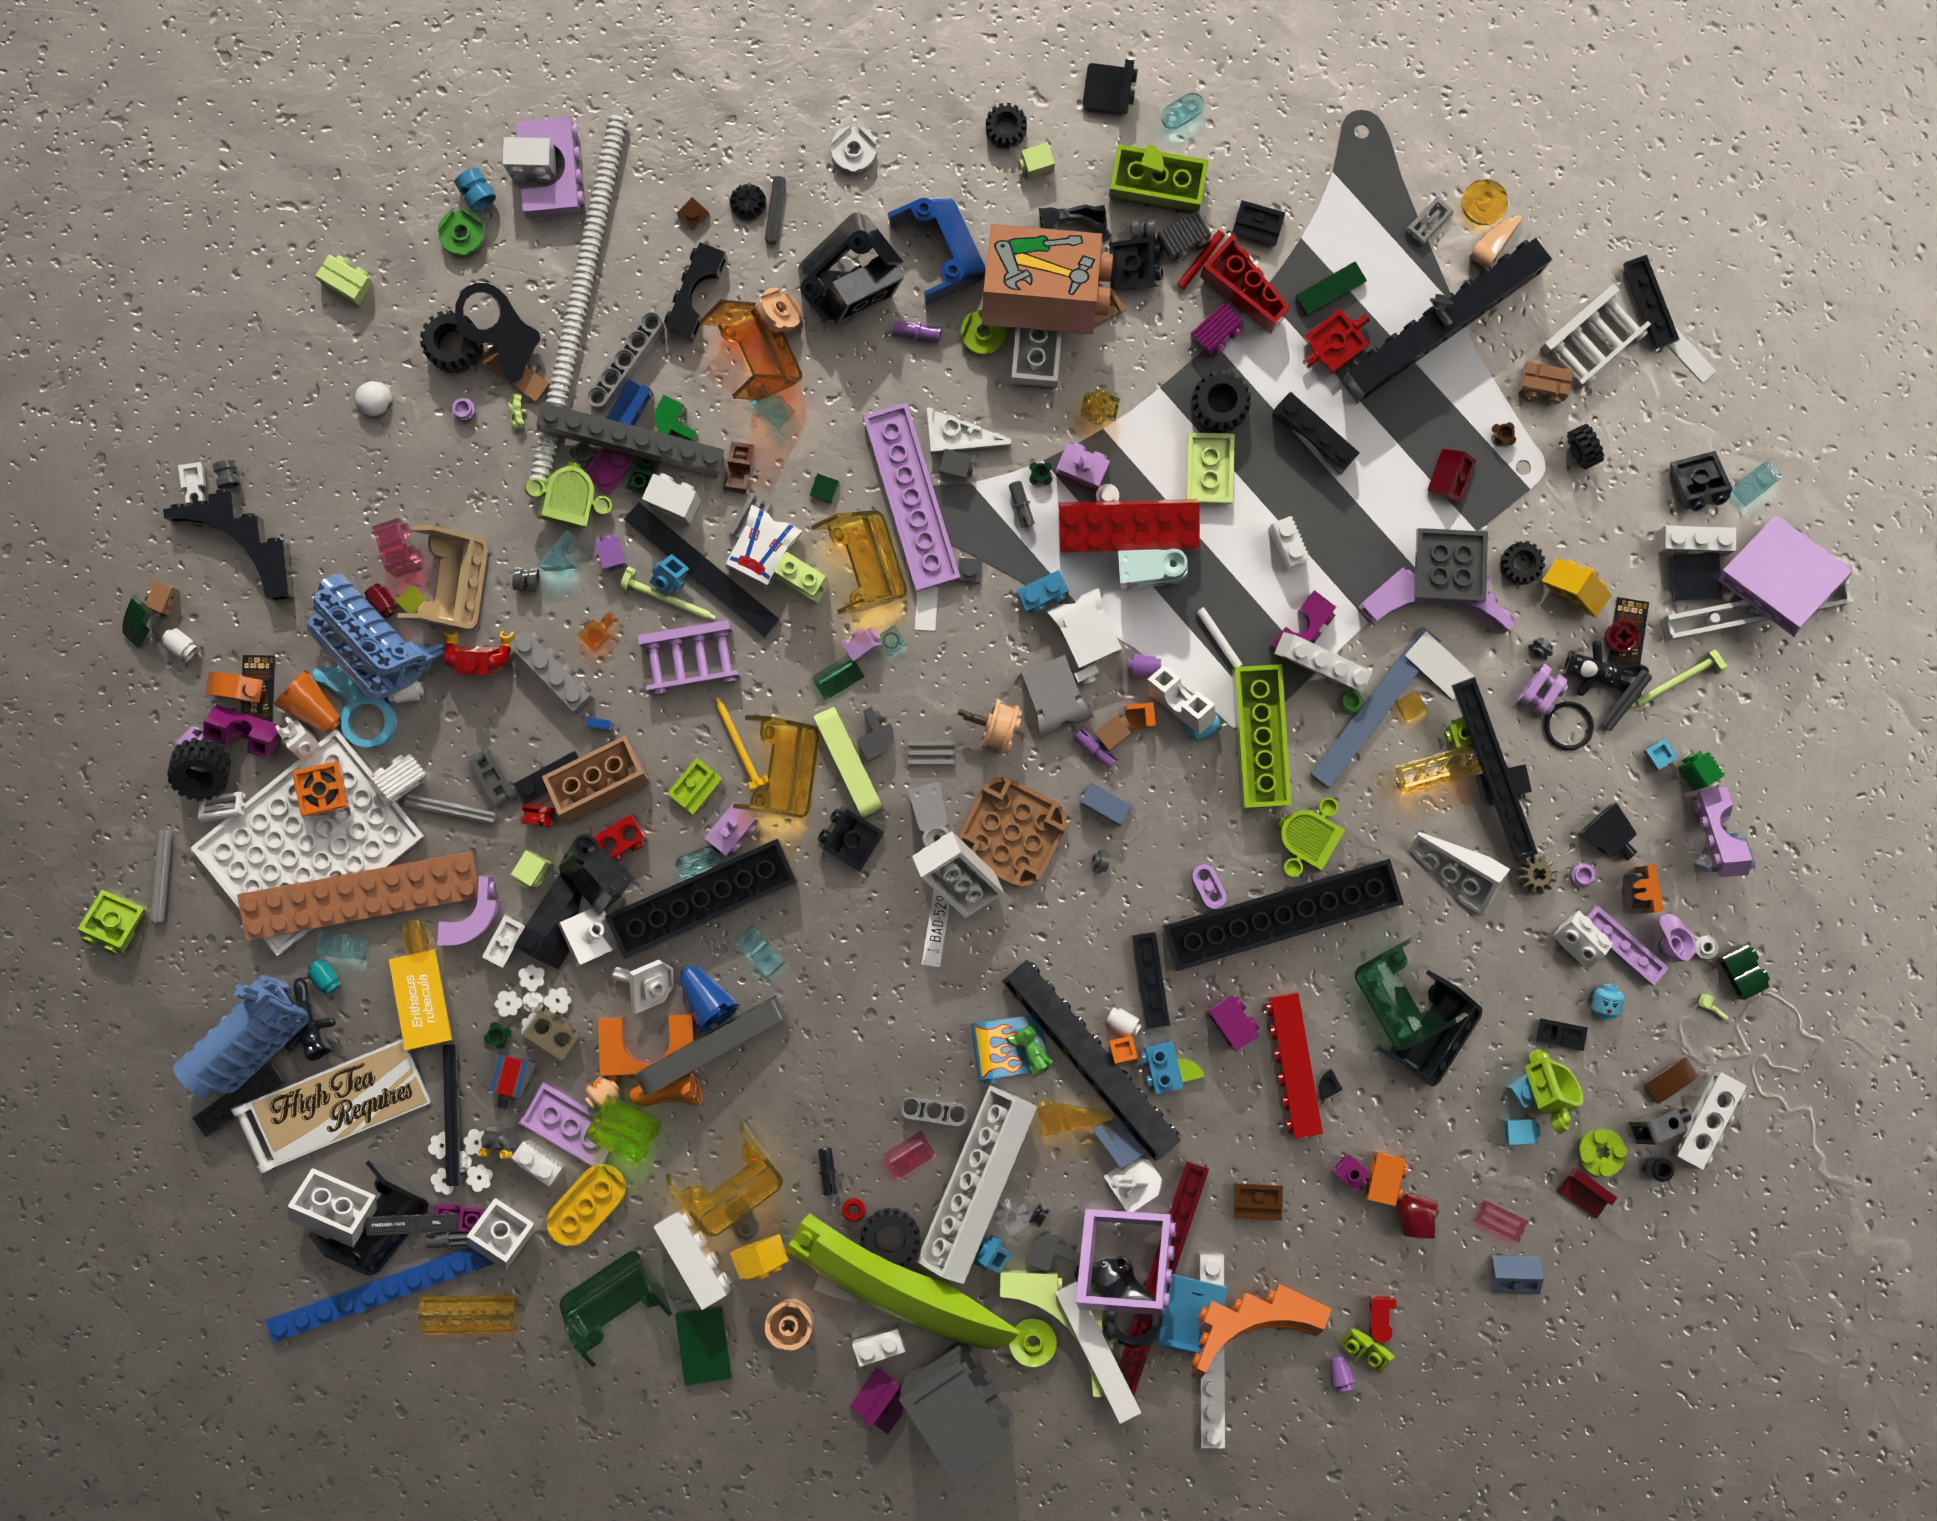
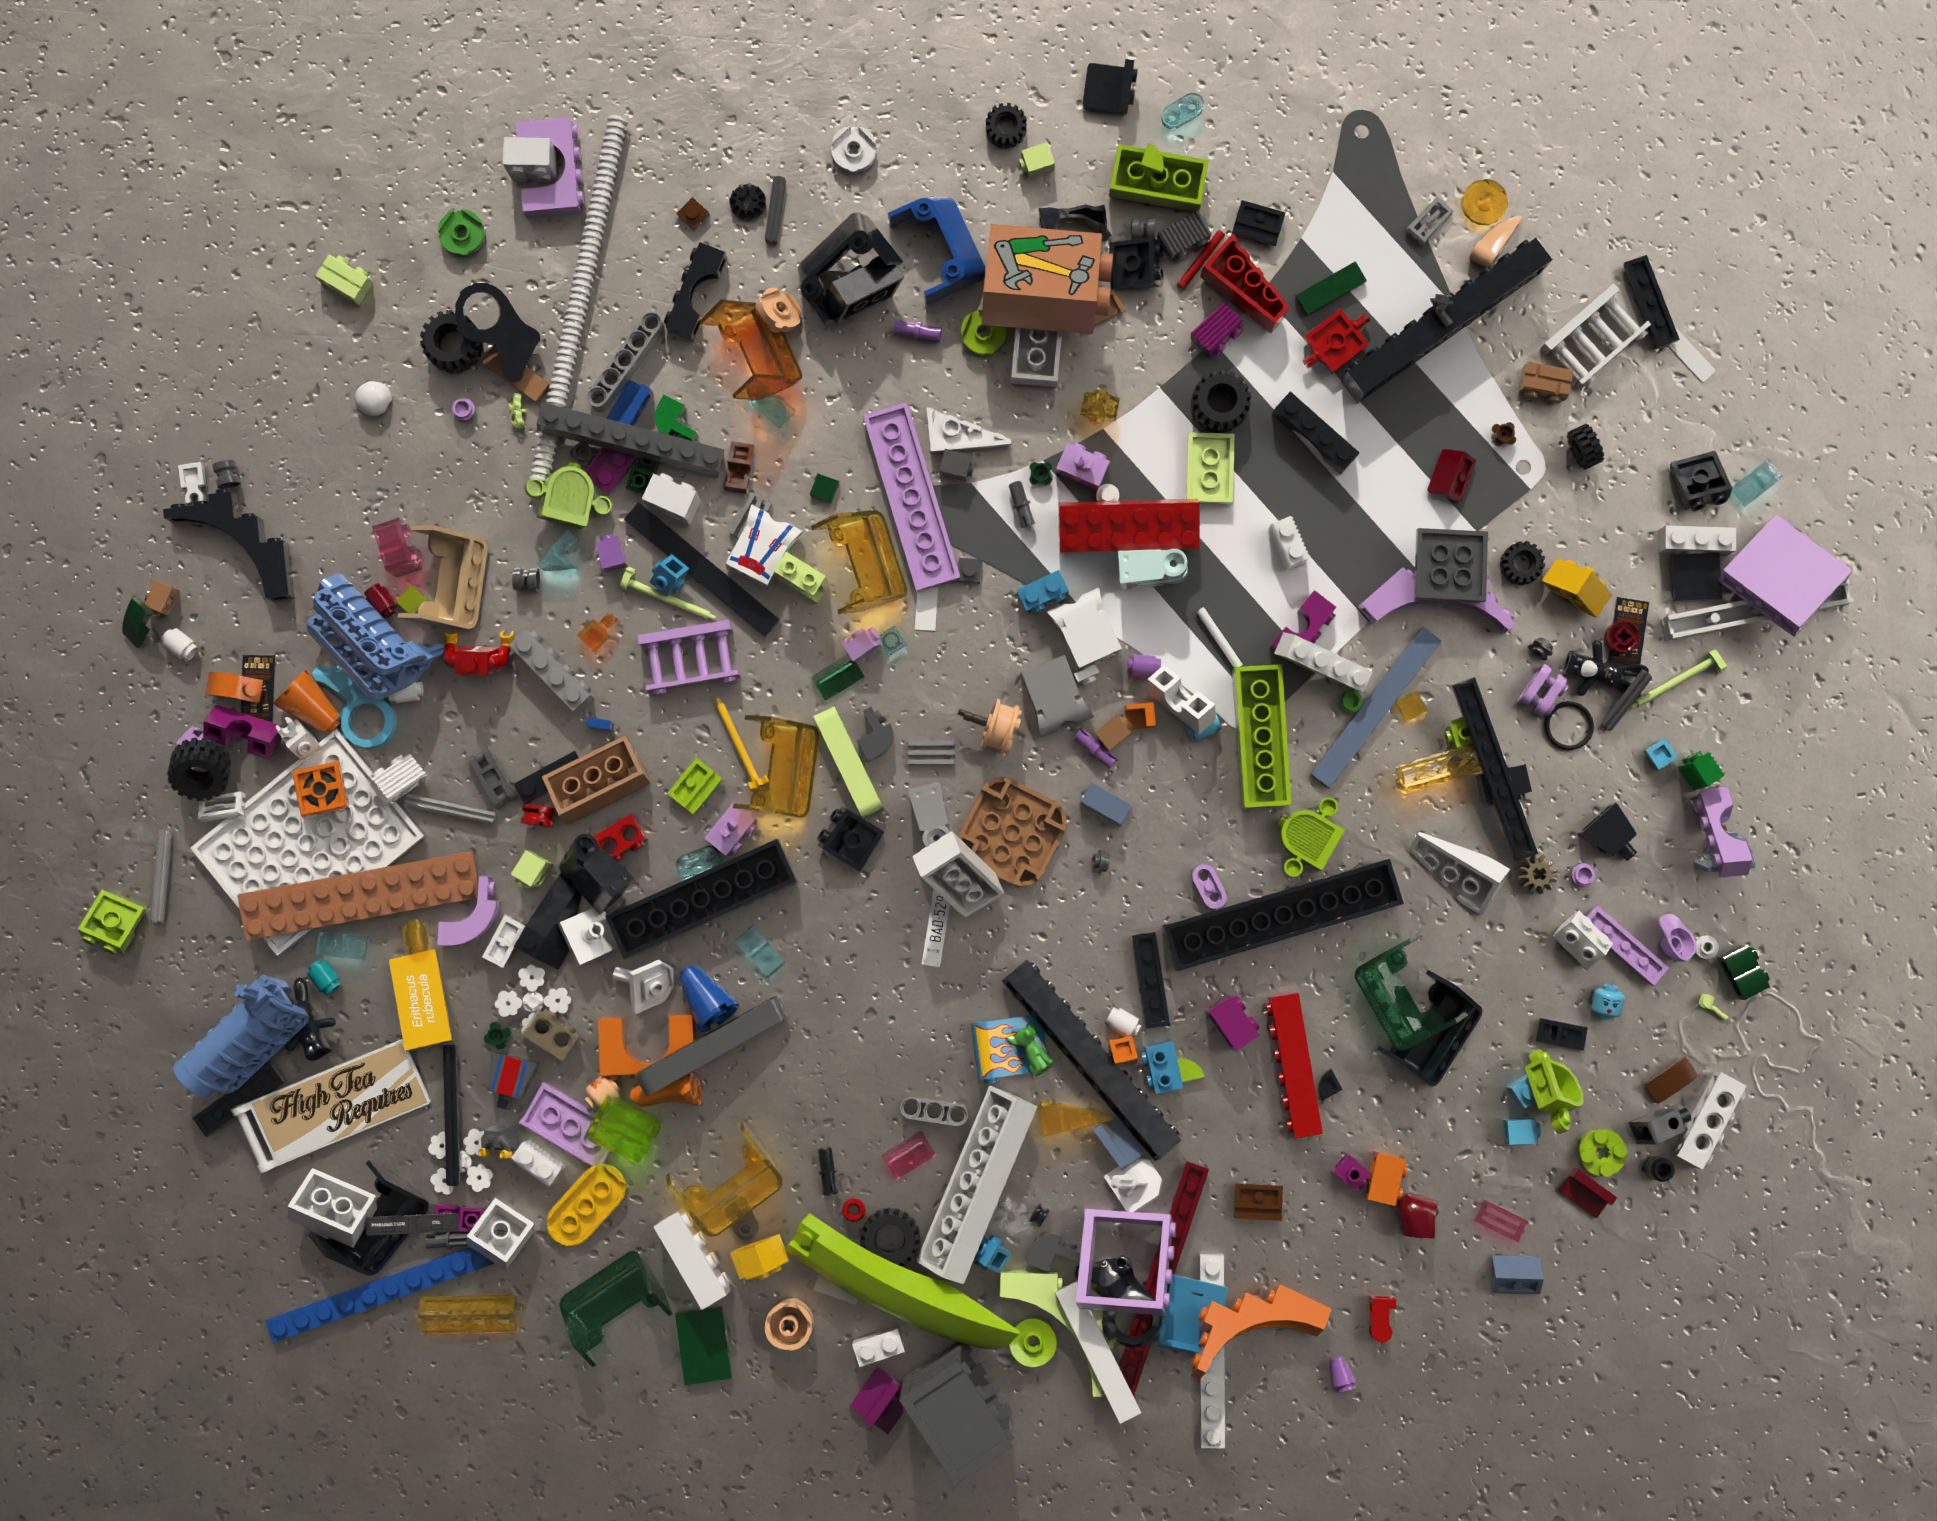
dark azure wheel [454,167,497,212] -> none
lime slope [1339,1329,1395,1374] -> none
white sticker [1405,631,1474,700] -> none
orange piece [1622,864,1664,913] -> none

